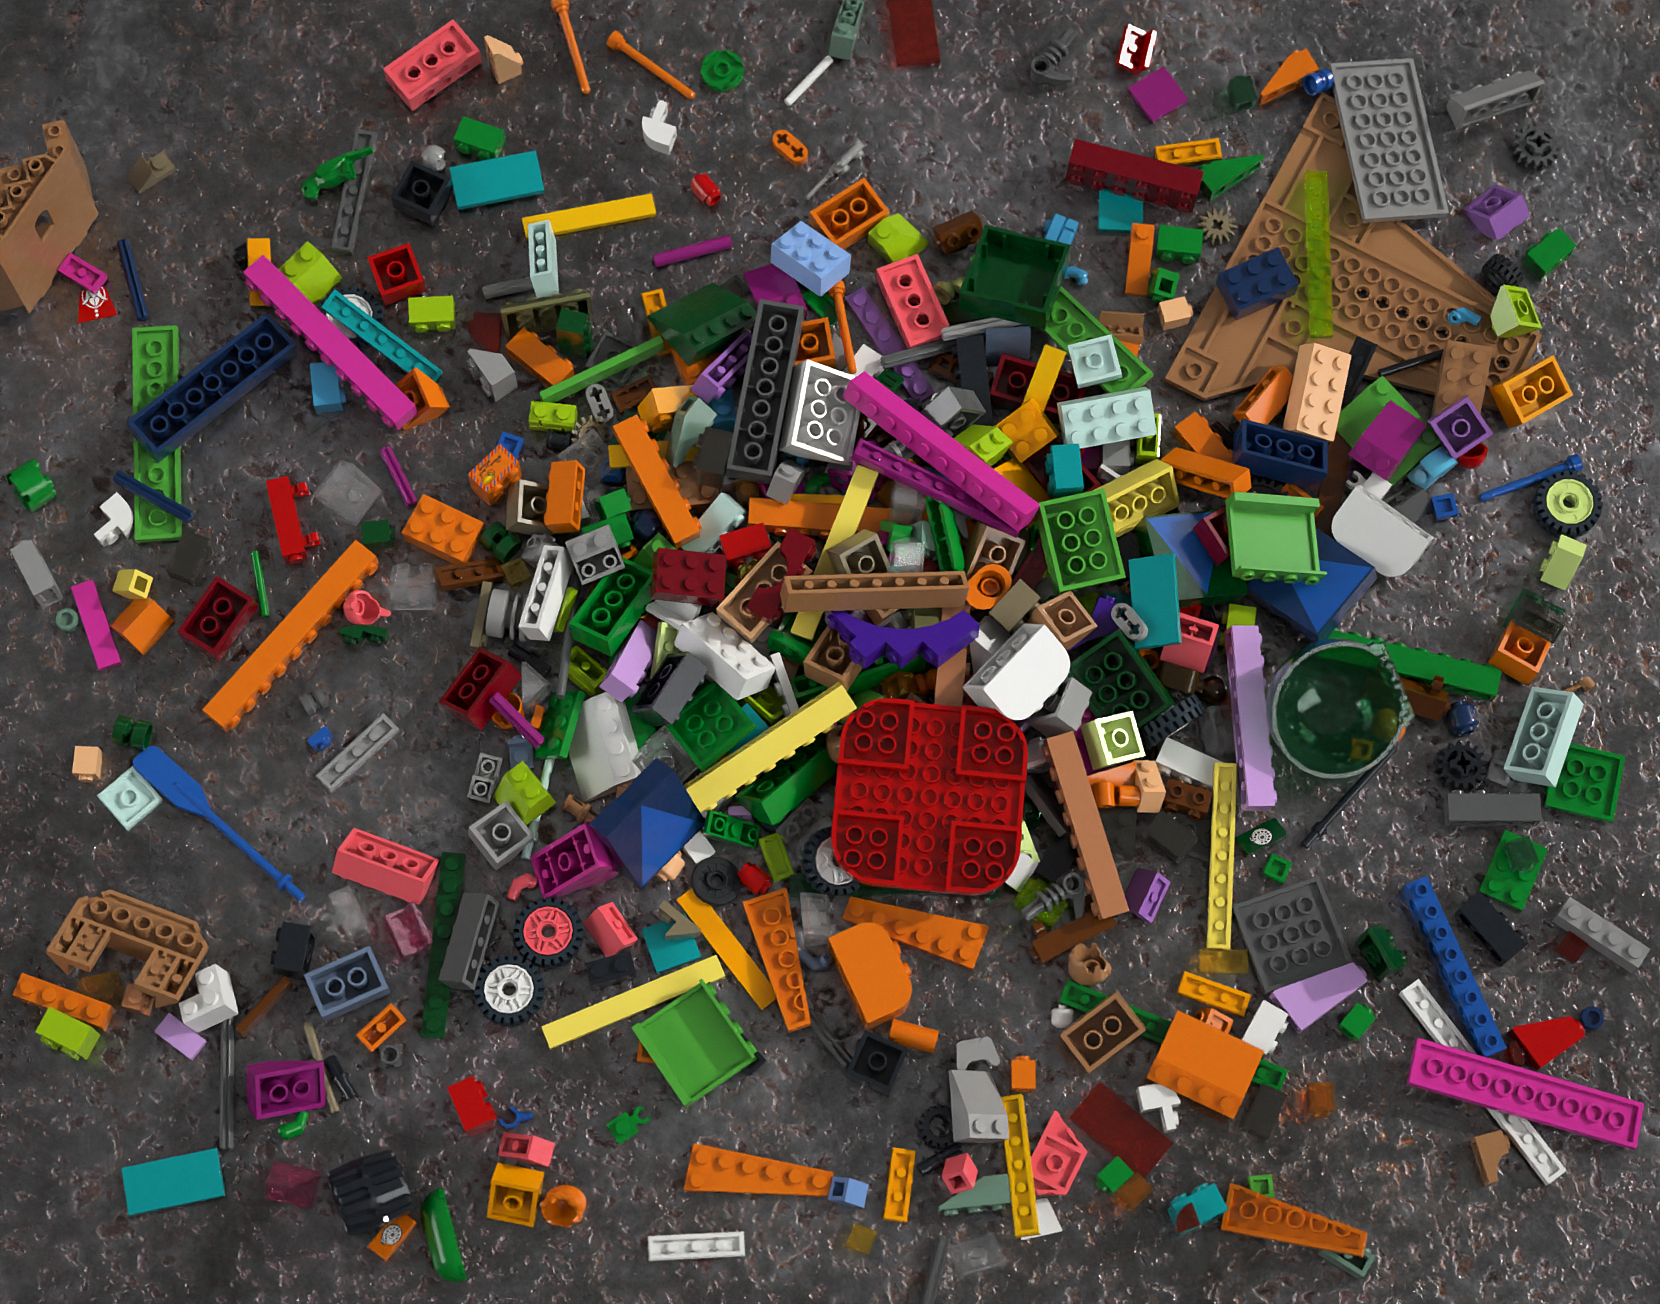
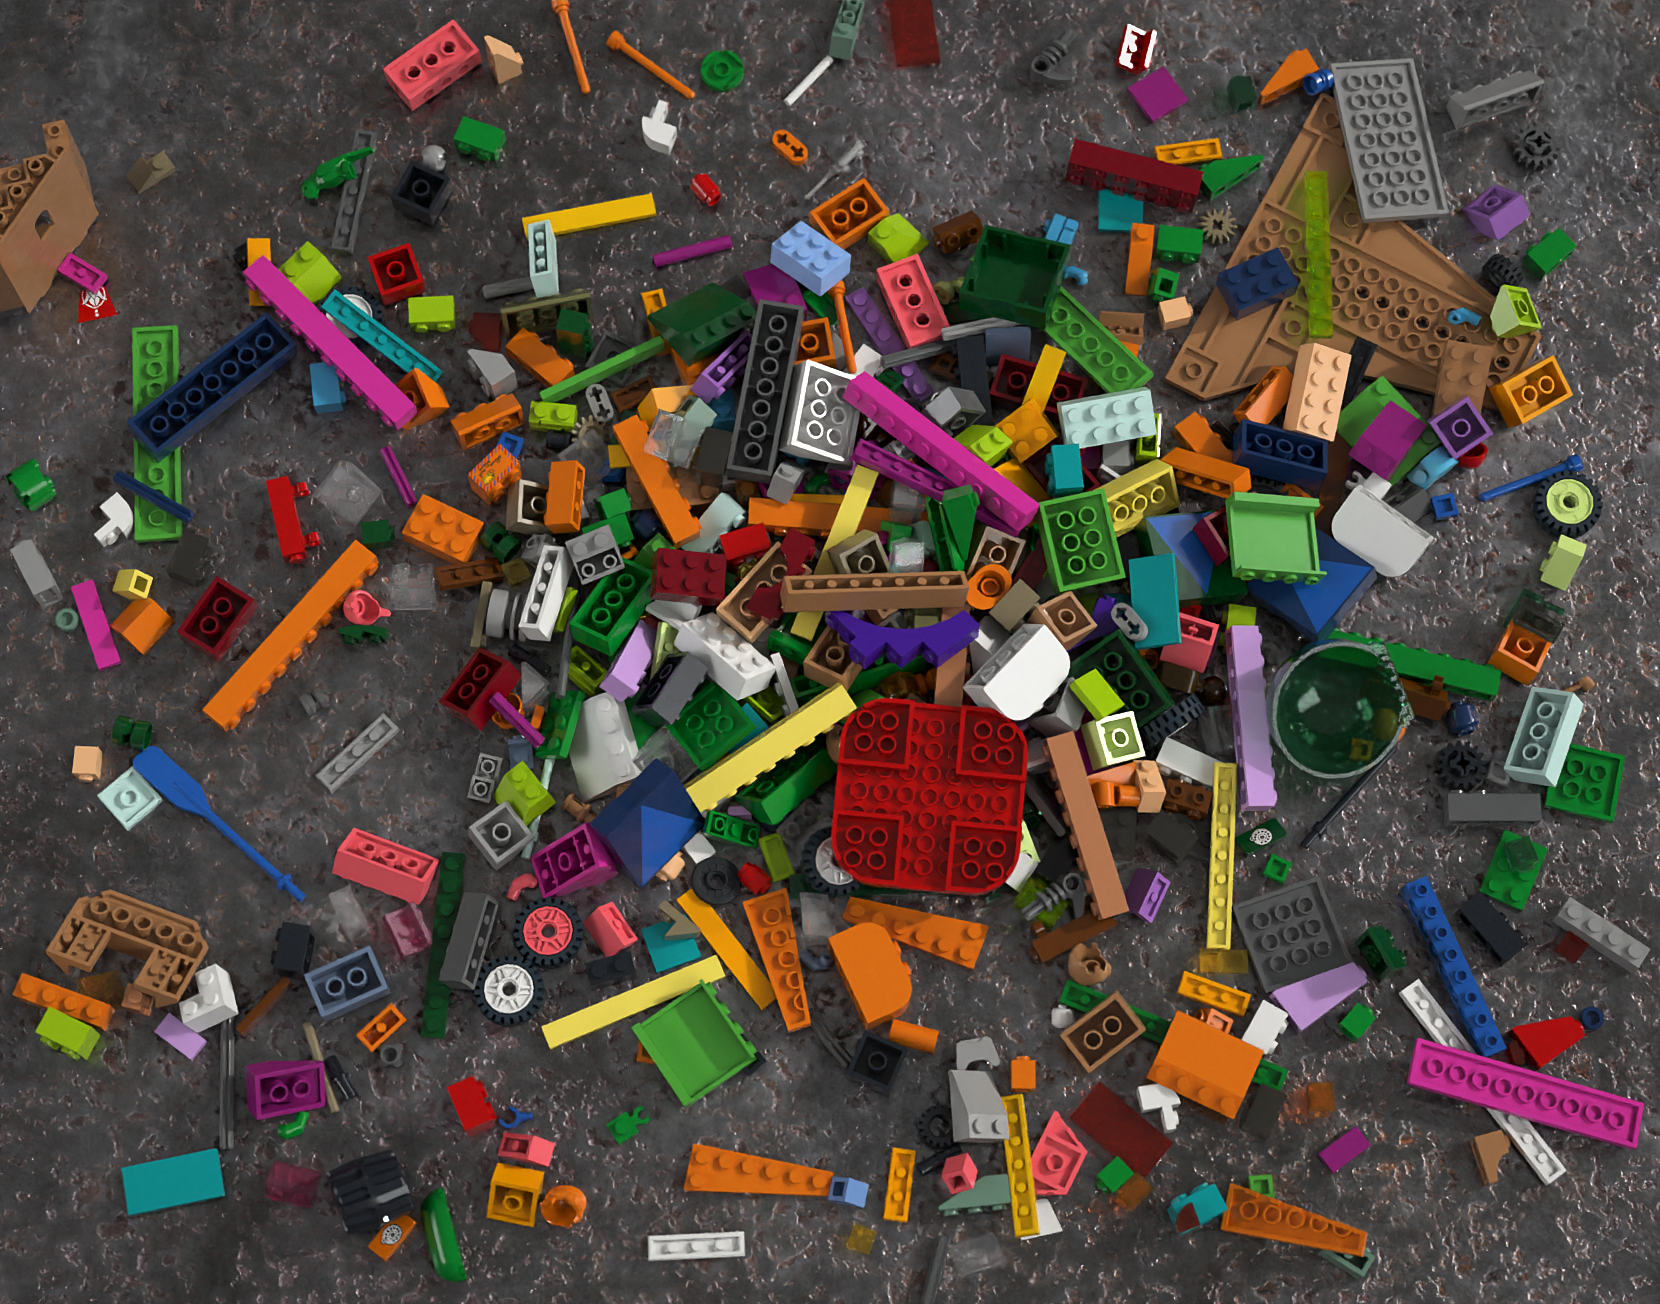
dark blue axle [117,239,149,321] -> none
green bar [250,551,269,618] -> none
blue plate [307,726,333,753] -> none
teal tile [449,151,545,210] -> none
light aqua plate [1067,334,1122,389] -> none
black bar [1378,348,1444,377] -> none
none -> orange slope [450,393,525,451]
none -> clear slope [643,408,705,469]
none -> green slope [942,484,980,561]
none -> lime tile [1069,668,1125,722]
none -> magenta tile [1318,1126,1371,1174]

